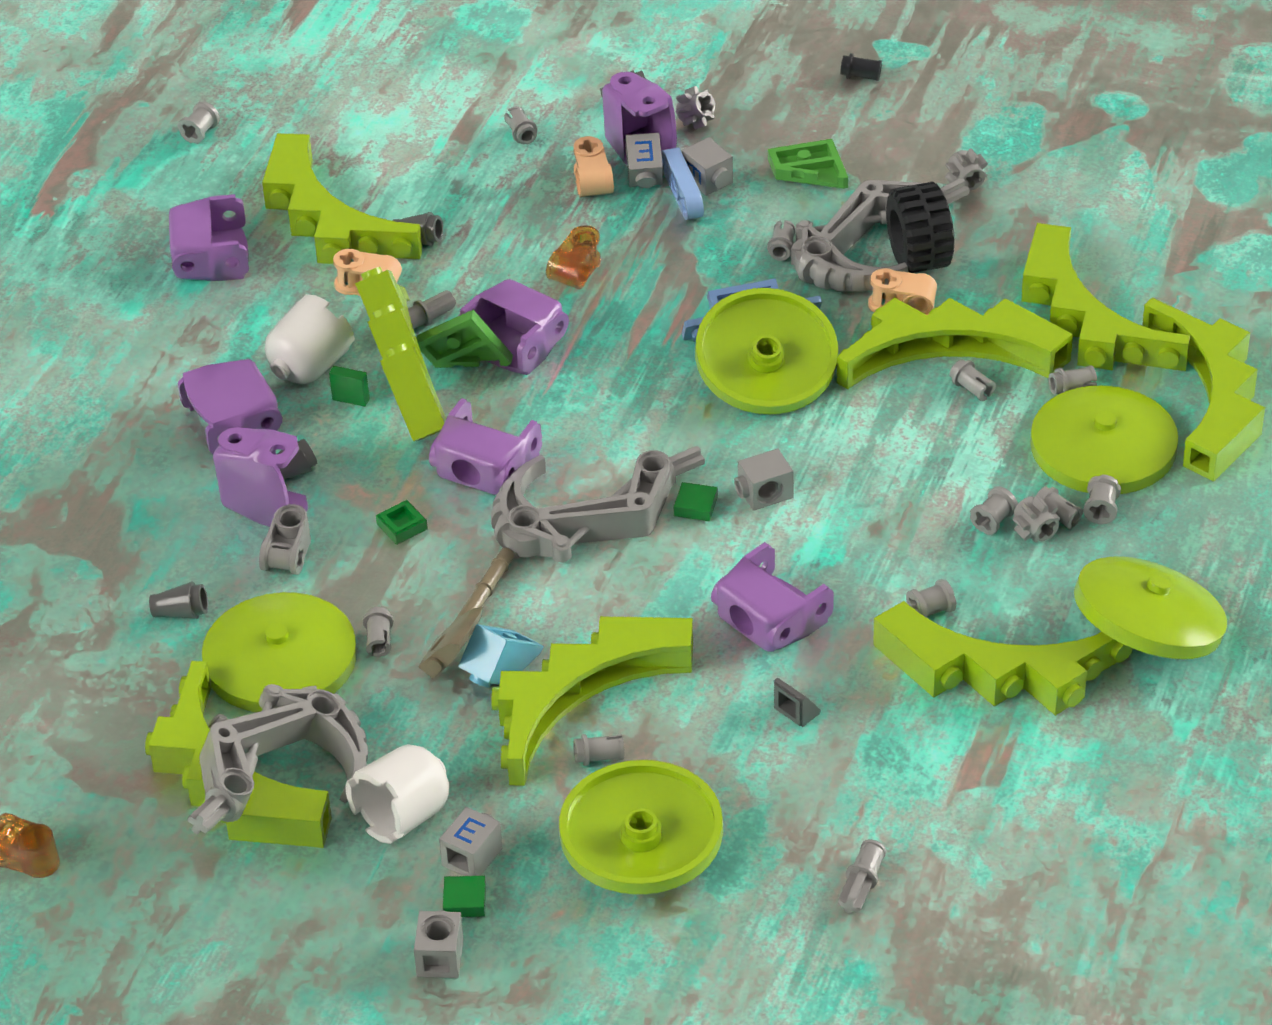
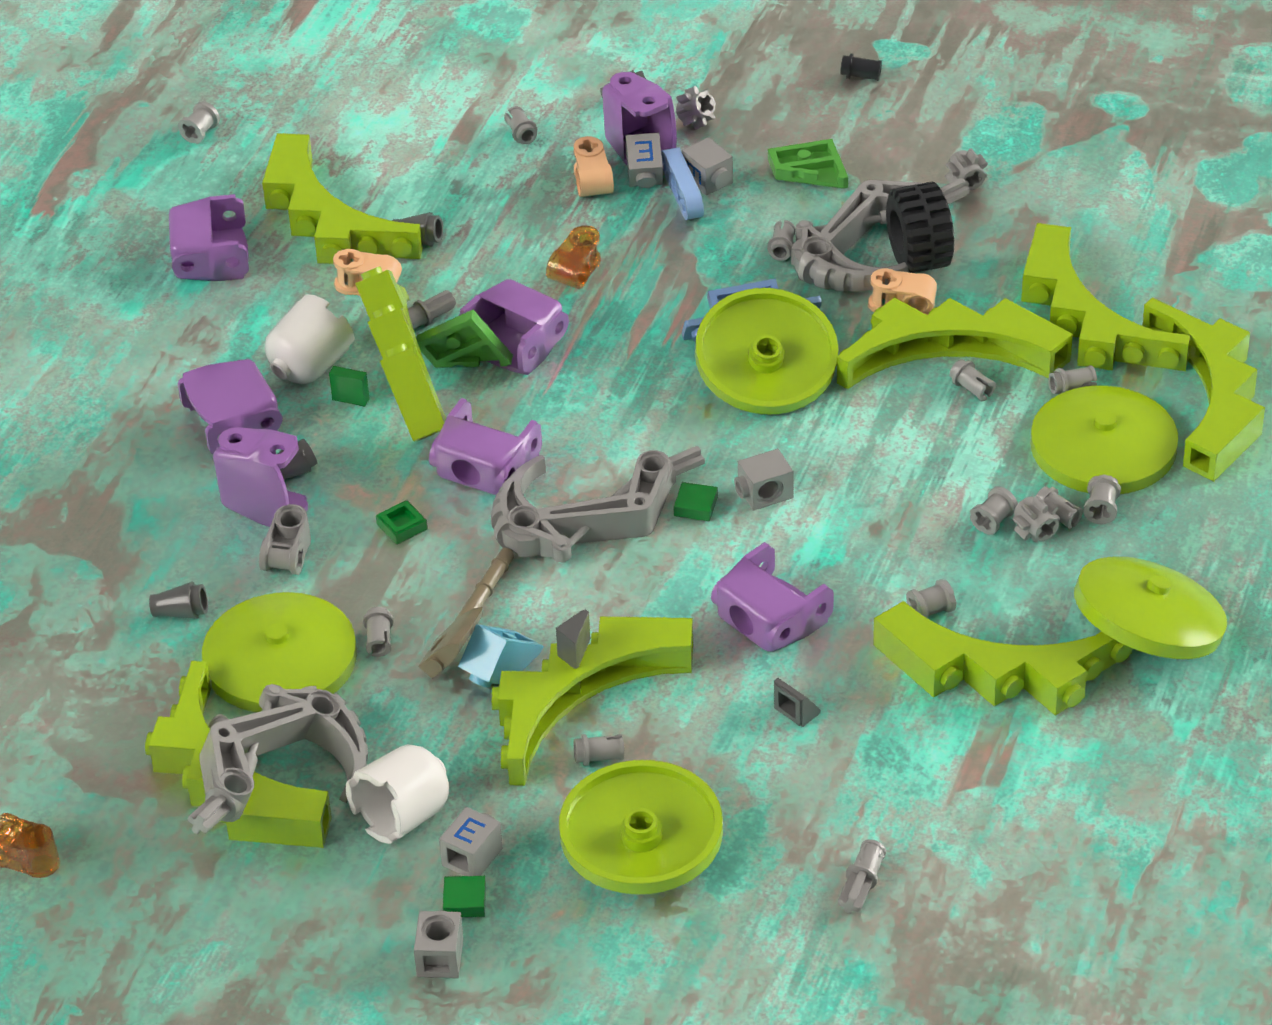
none -> dark grey slope [556,609,591,669]

